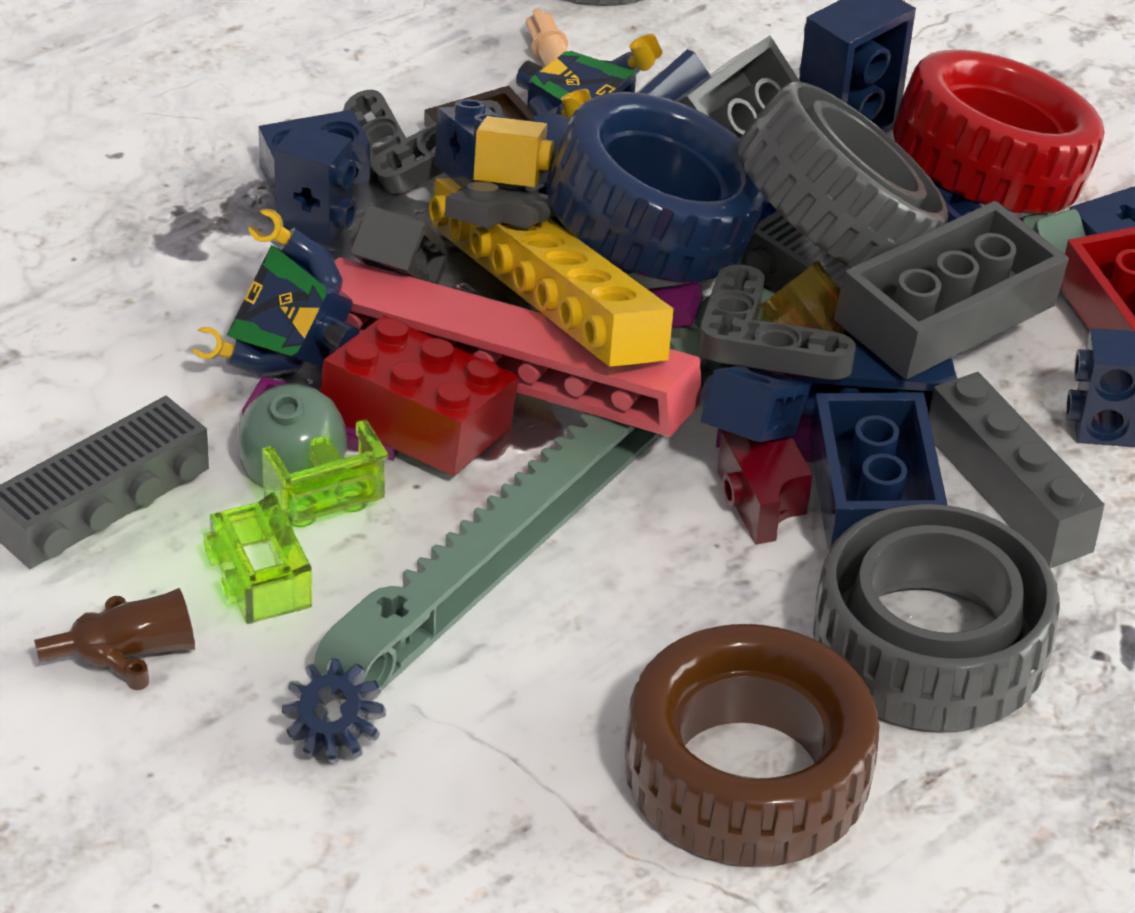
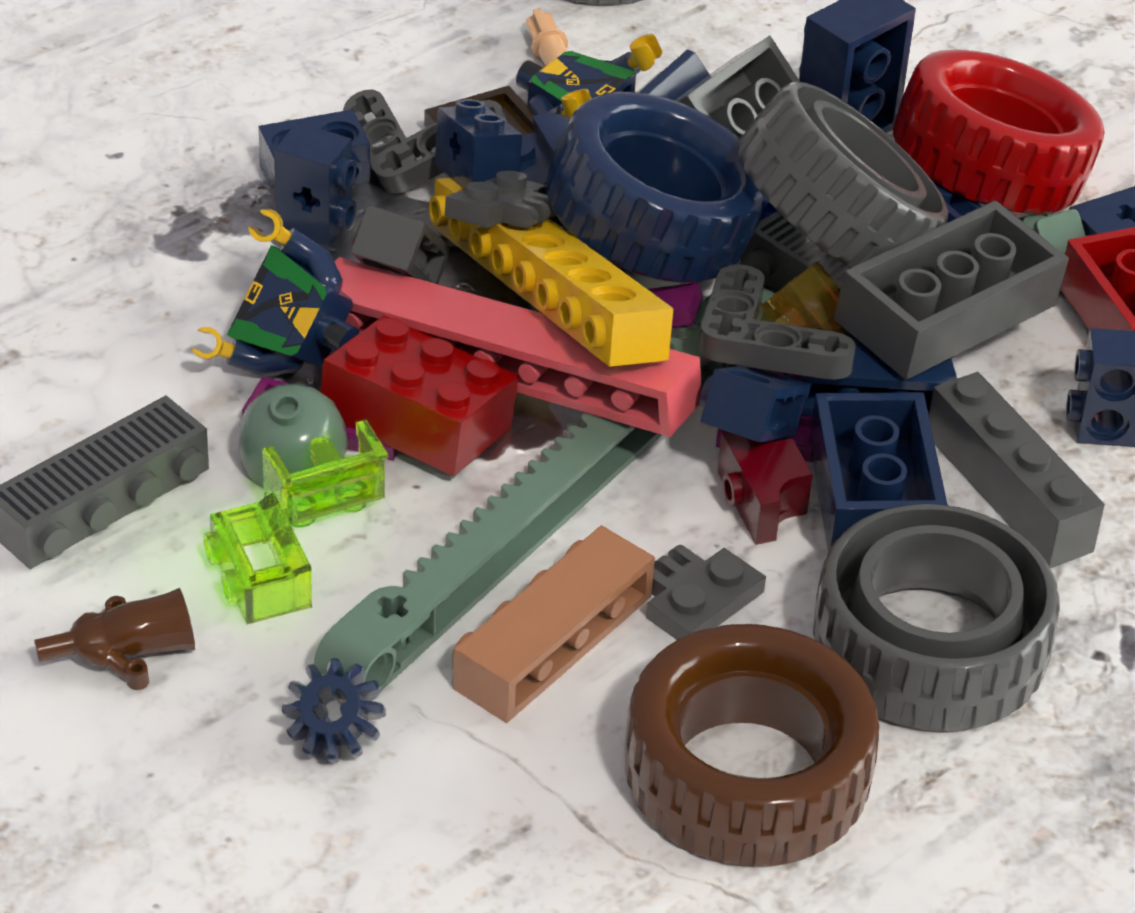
yellow brick [473,116,554,187] -> none
none -> nougat brick [452,525,655,723]
none -> dark grey hinge [646,545,766,640]

